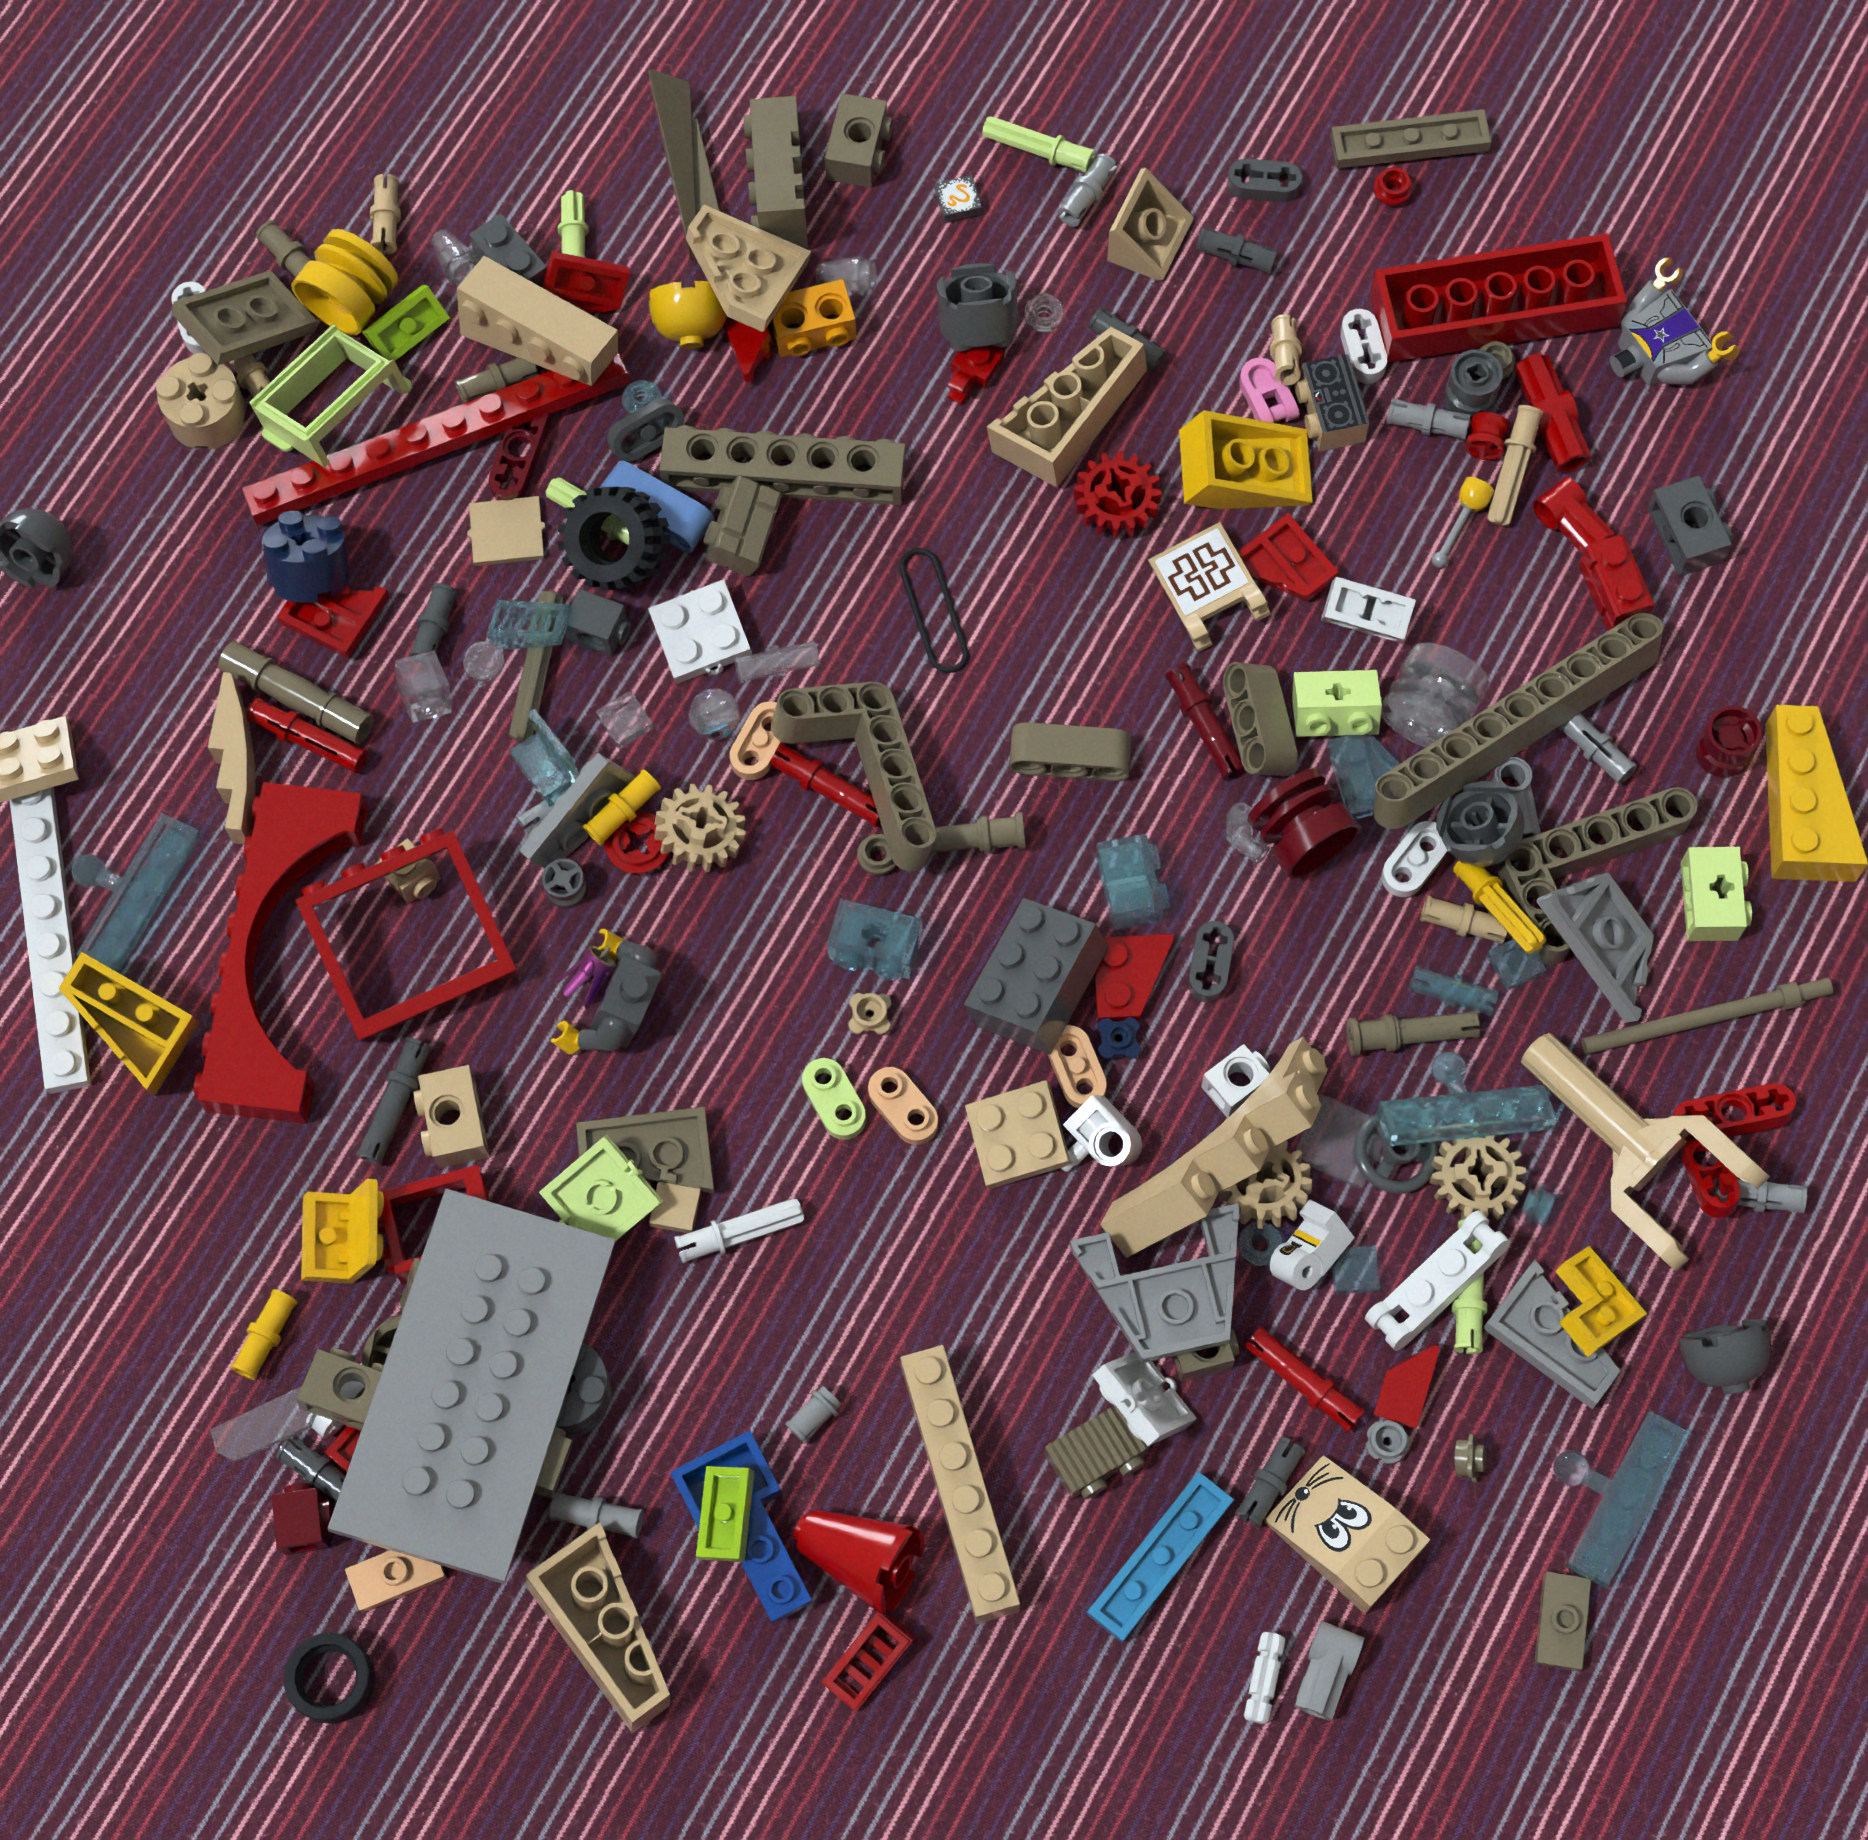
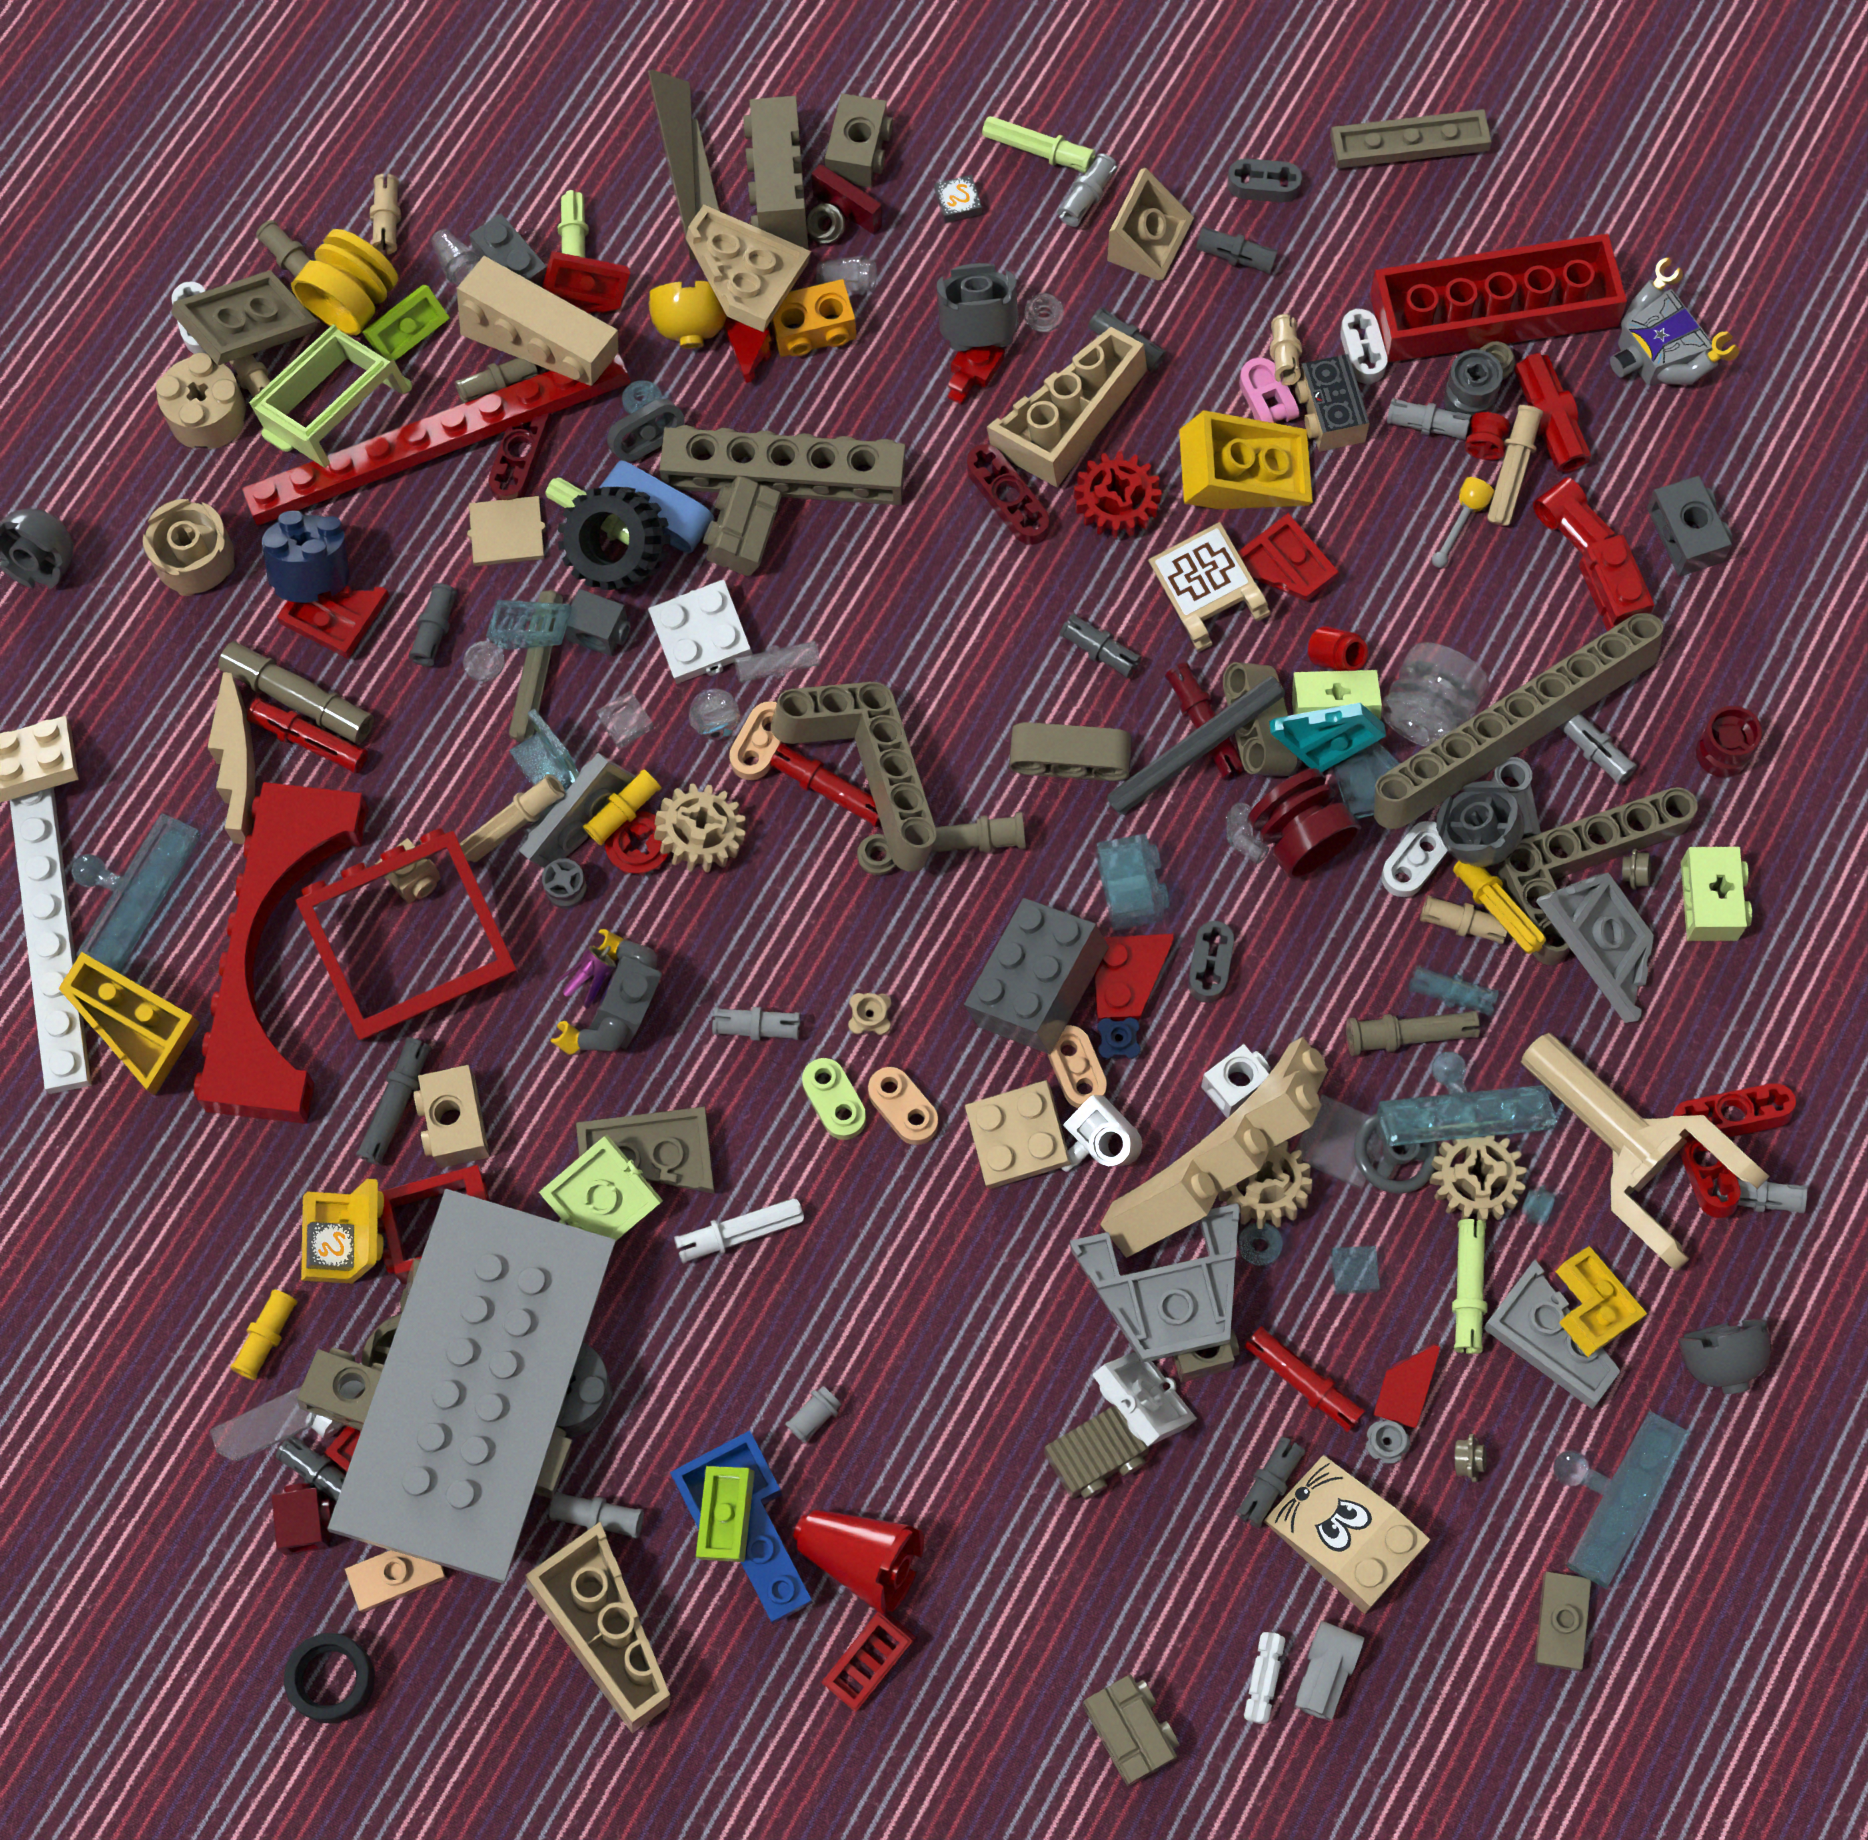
clear brick [395,650,452,723] -> none
tan tile [649,1182,702,1233] -> none
clear light blue brick [827,899,923,980] -> none
black piece [899,548,969,673] -> none
tan brick [900,1345,1020,1625] -> none
dark azure plate [1087,1471,1234,1643] -> none
white leg [1270,1199,1355,1290] -> none
white brick [1321,577,1416,643] -> none
white plate [1365,1210,1510,1351] -> none
red plate [1373,167,1413,206] -> none
clear light blue tile [1486,939,1546,992] -> none
dark tan bar [1581,978,1833,1055] -> none
yellow wedge [1765,705,1868,882] -> none
none -> tan brick [143,499,235,596]
none -> tile [306,1222,354,1271]
none -> tan axle [460,774,565,862]
none -> light grey pin [712,1007,800,1041]
none -> dark tan plate [807,203,845,244]
none -> dark red plate [811,164,882,235]
none -> dark red beam [967,444,1049,545]
none -> dark grey pin [1060,613,1142,679]
none -> dark tan brick [1082,1674,1179,1787]
none -> dark grey axle [1107,676,1285,814]
none -> teal wing [1269,702,1386,772]
none -> red brick [1308,626,1368,671]
none -> dark tan plate [1622,848,1651,890]

